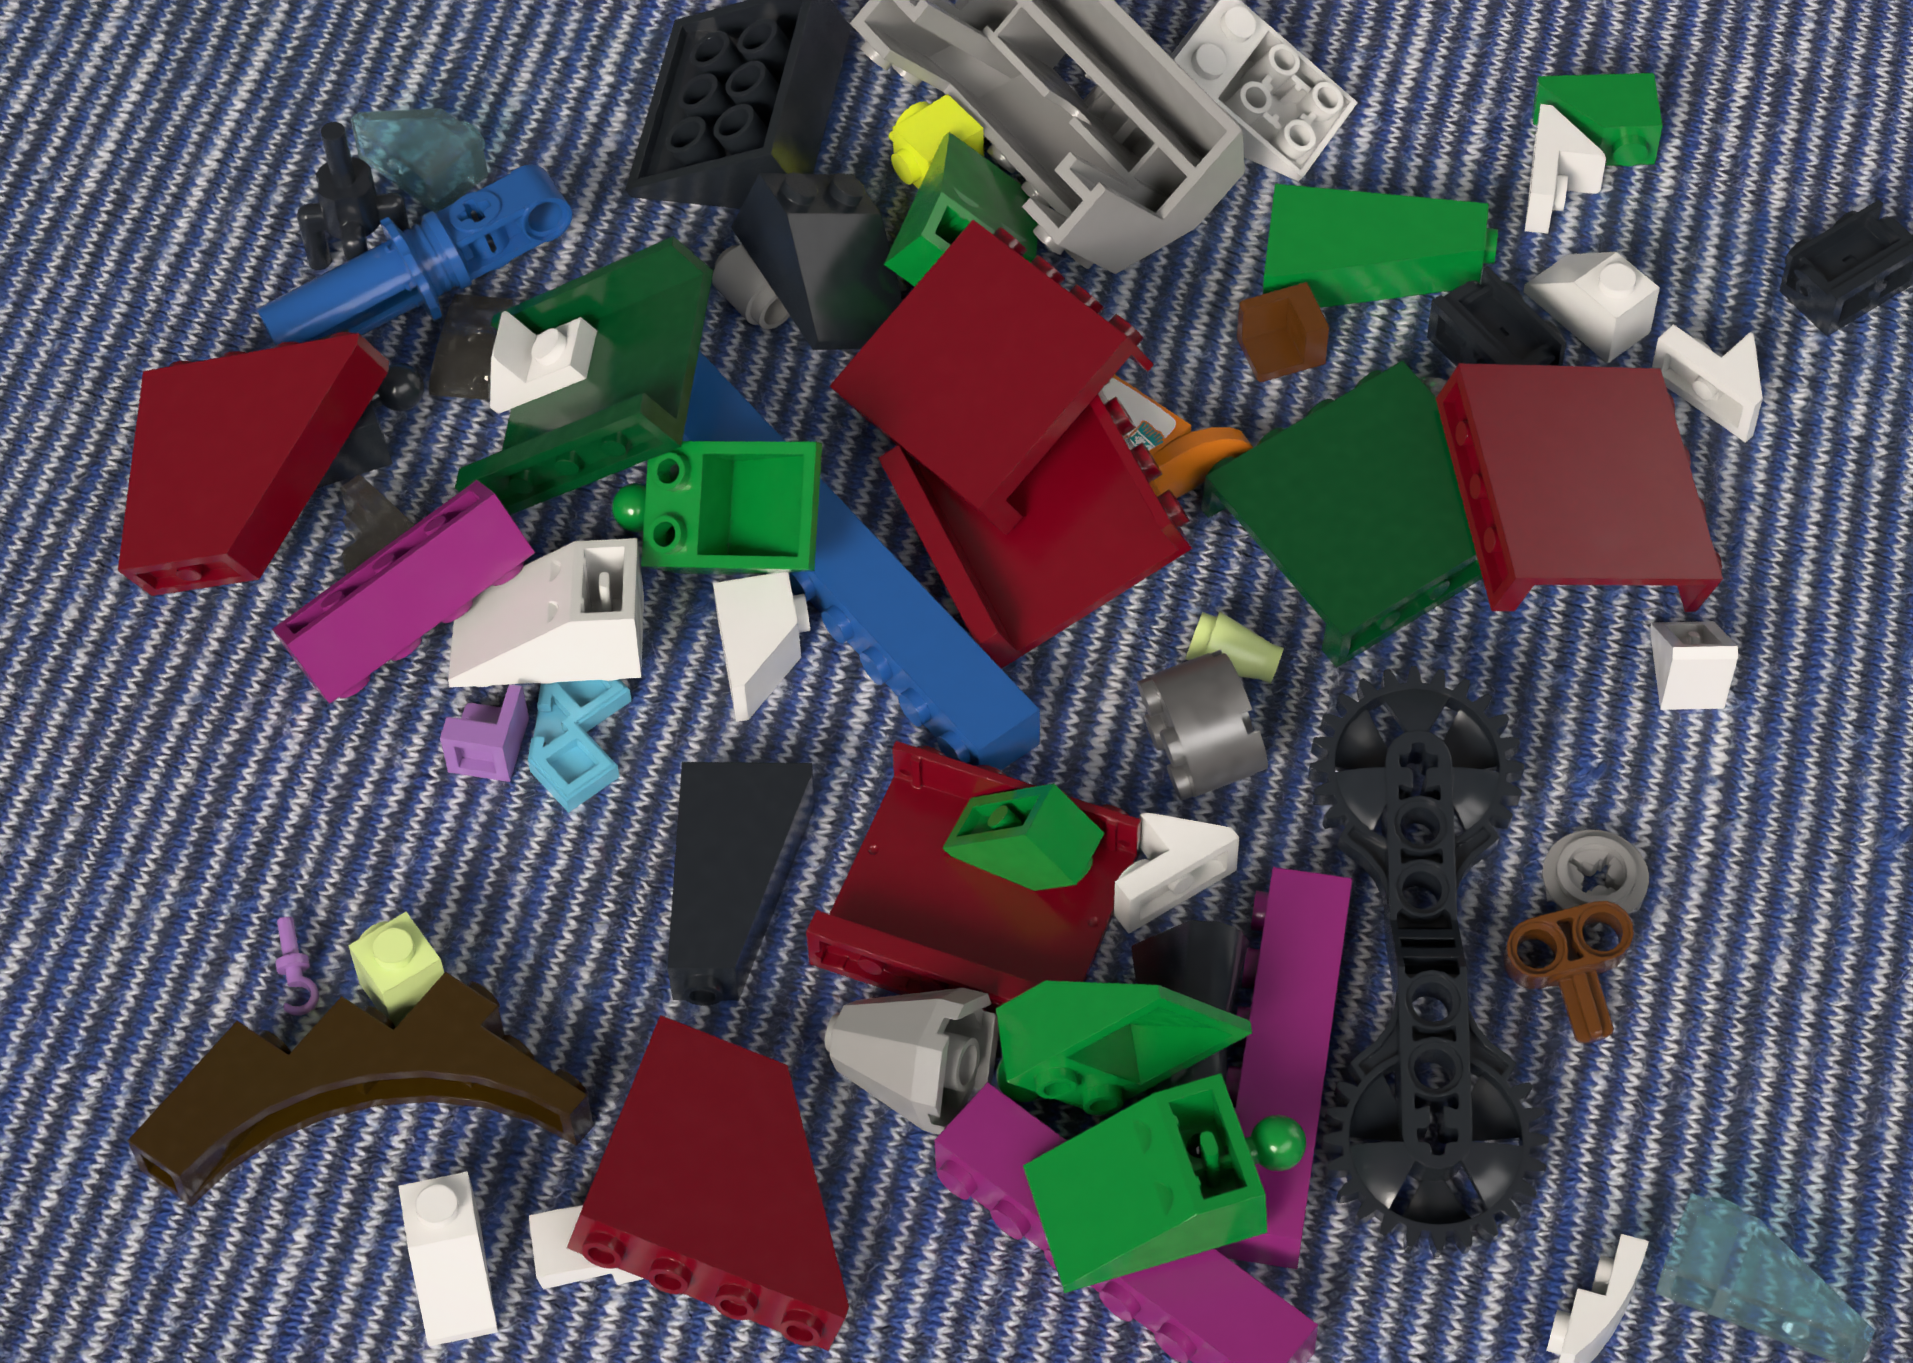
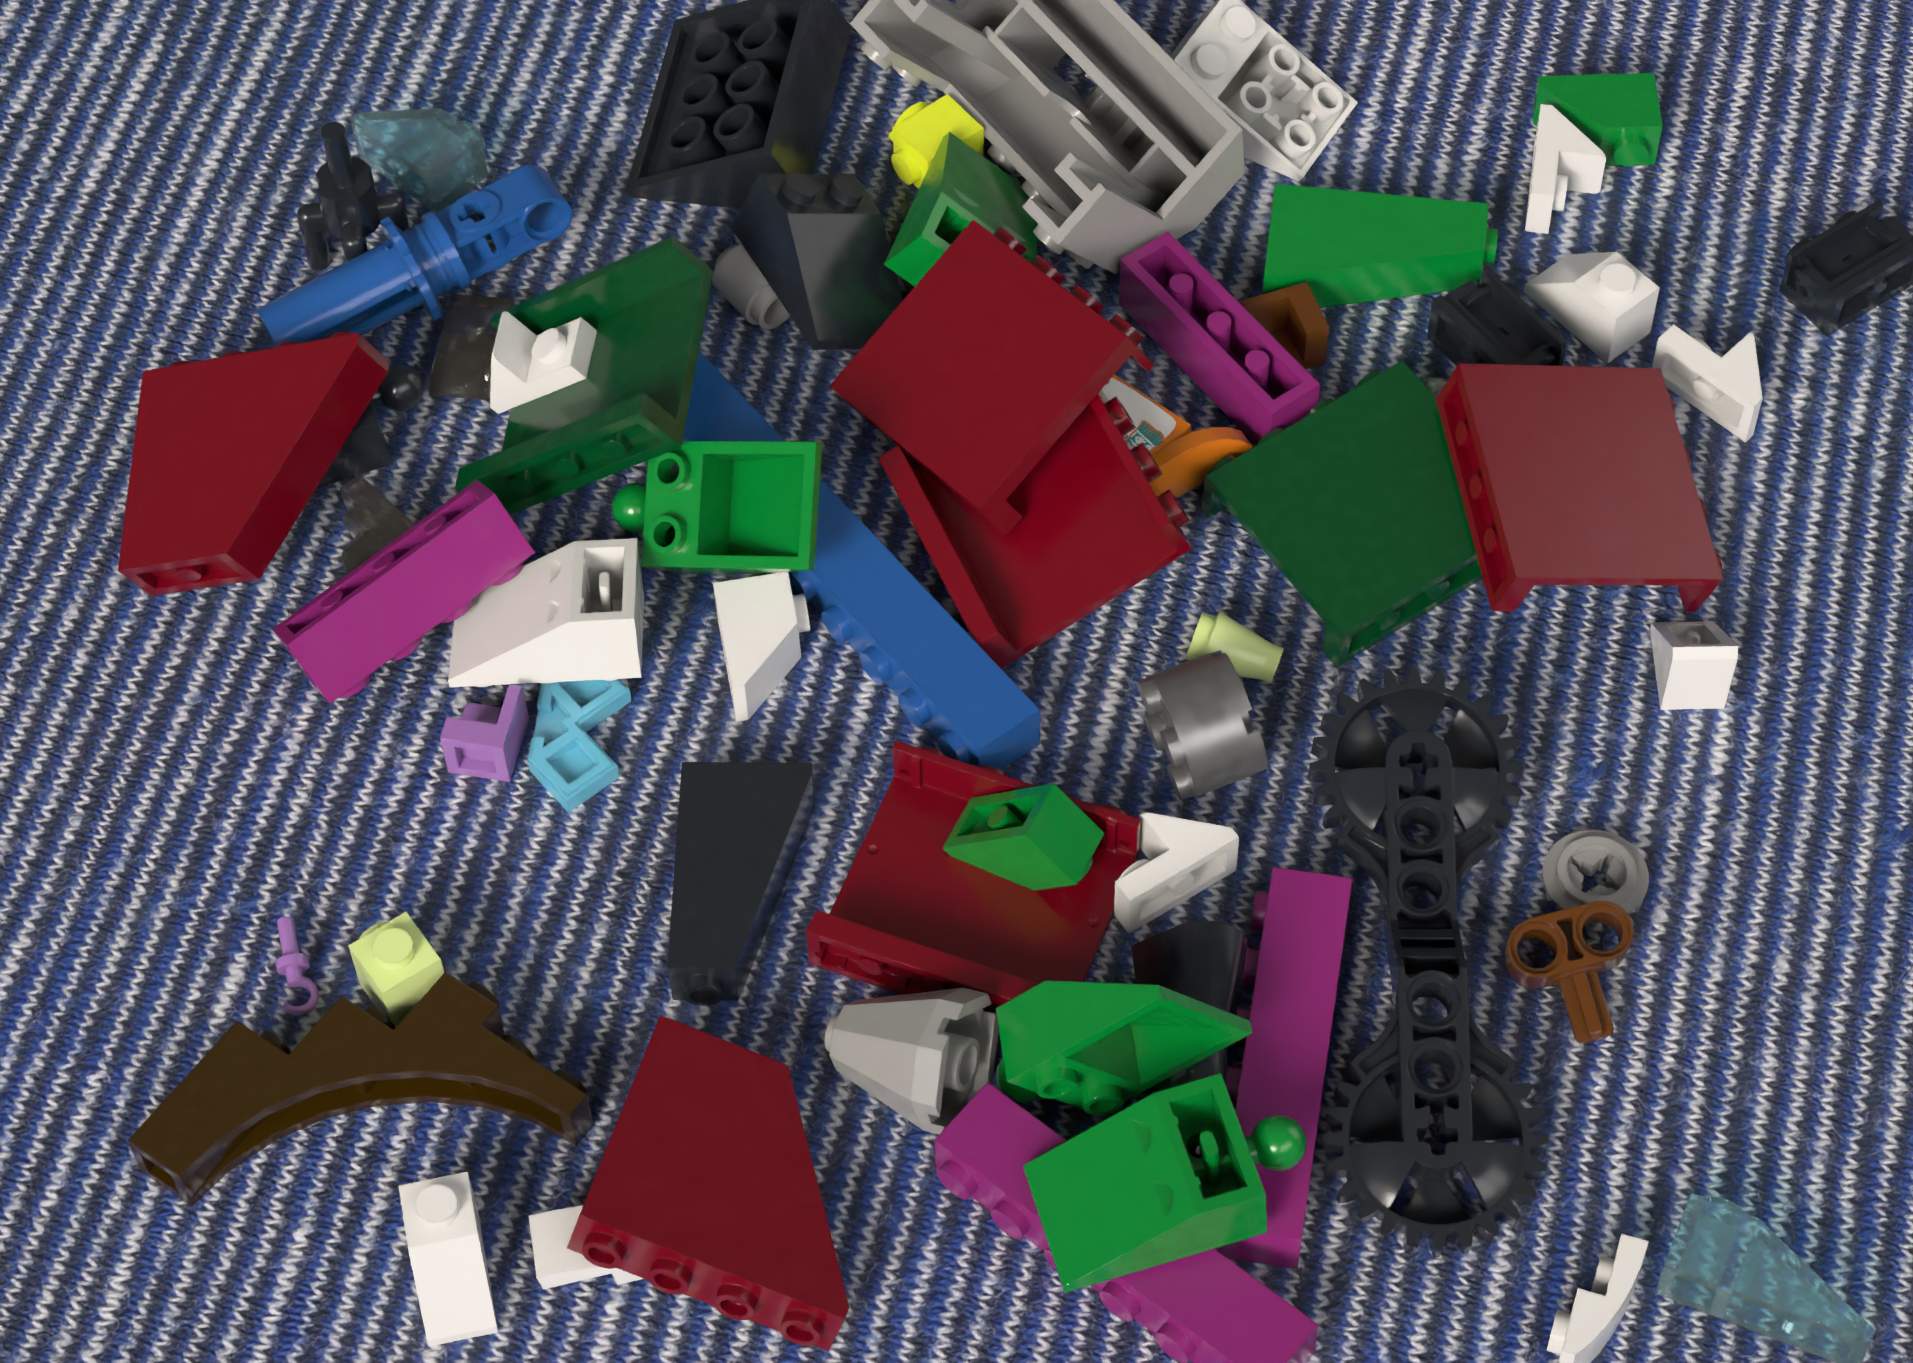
none -> magenta brick [1119,232,1320,446]

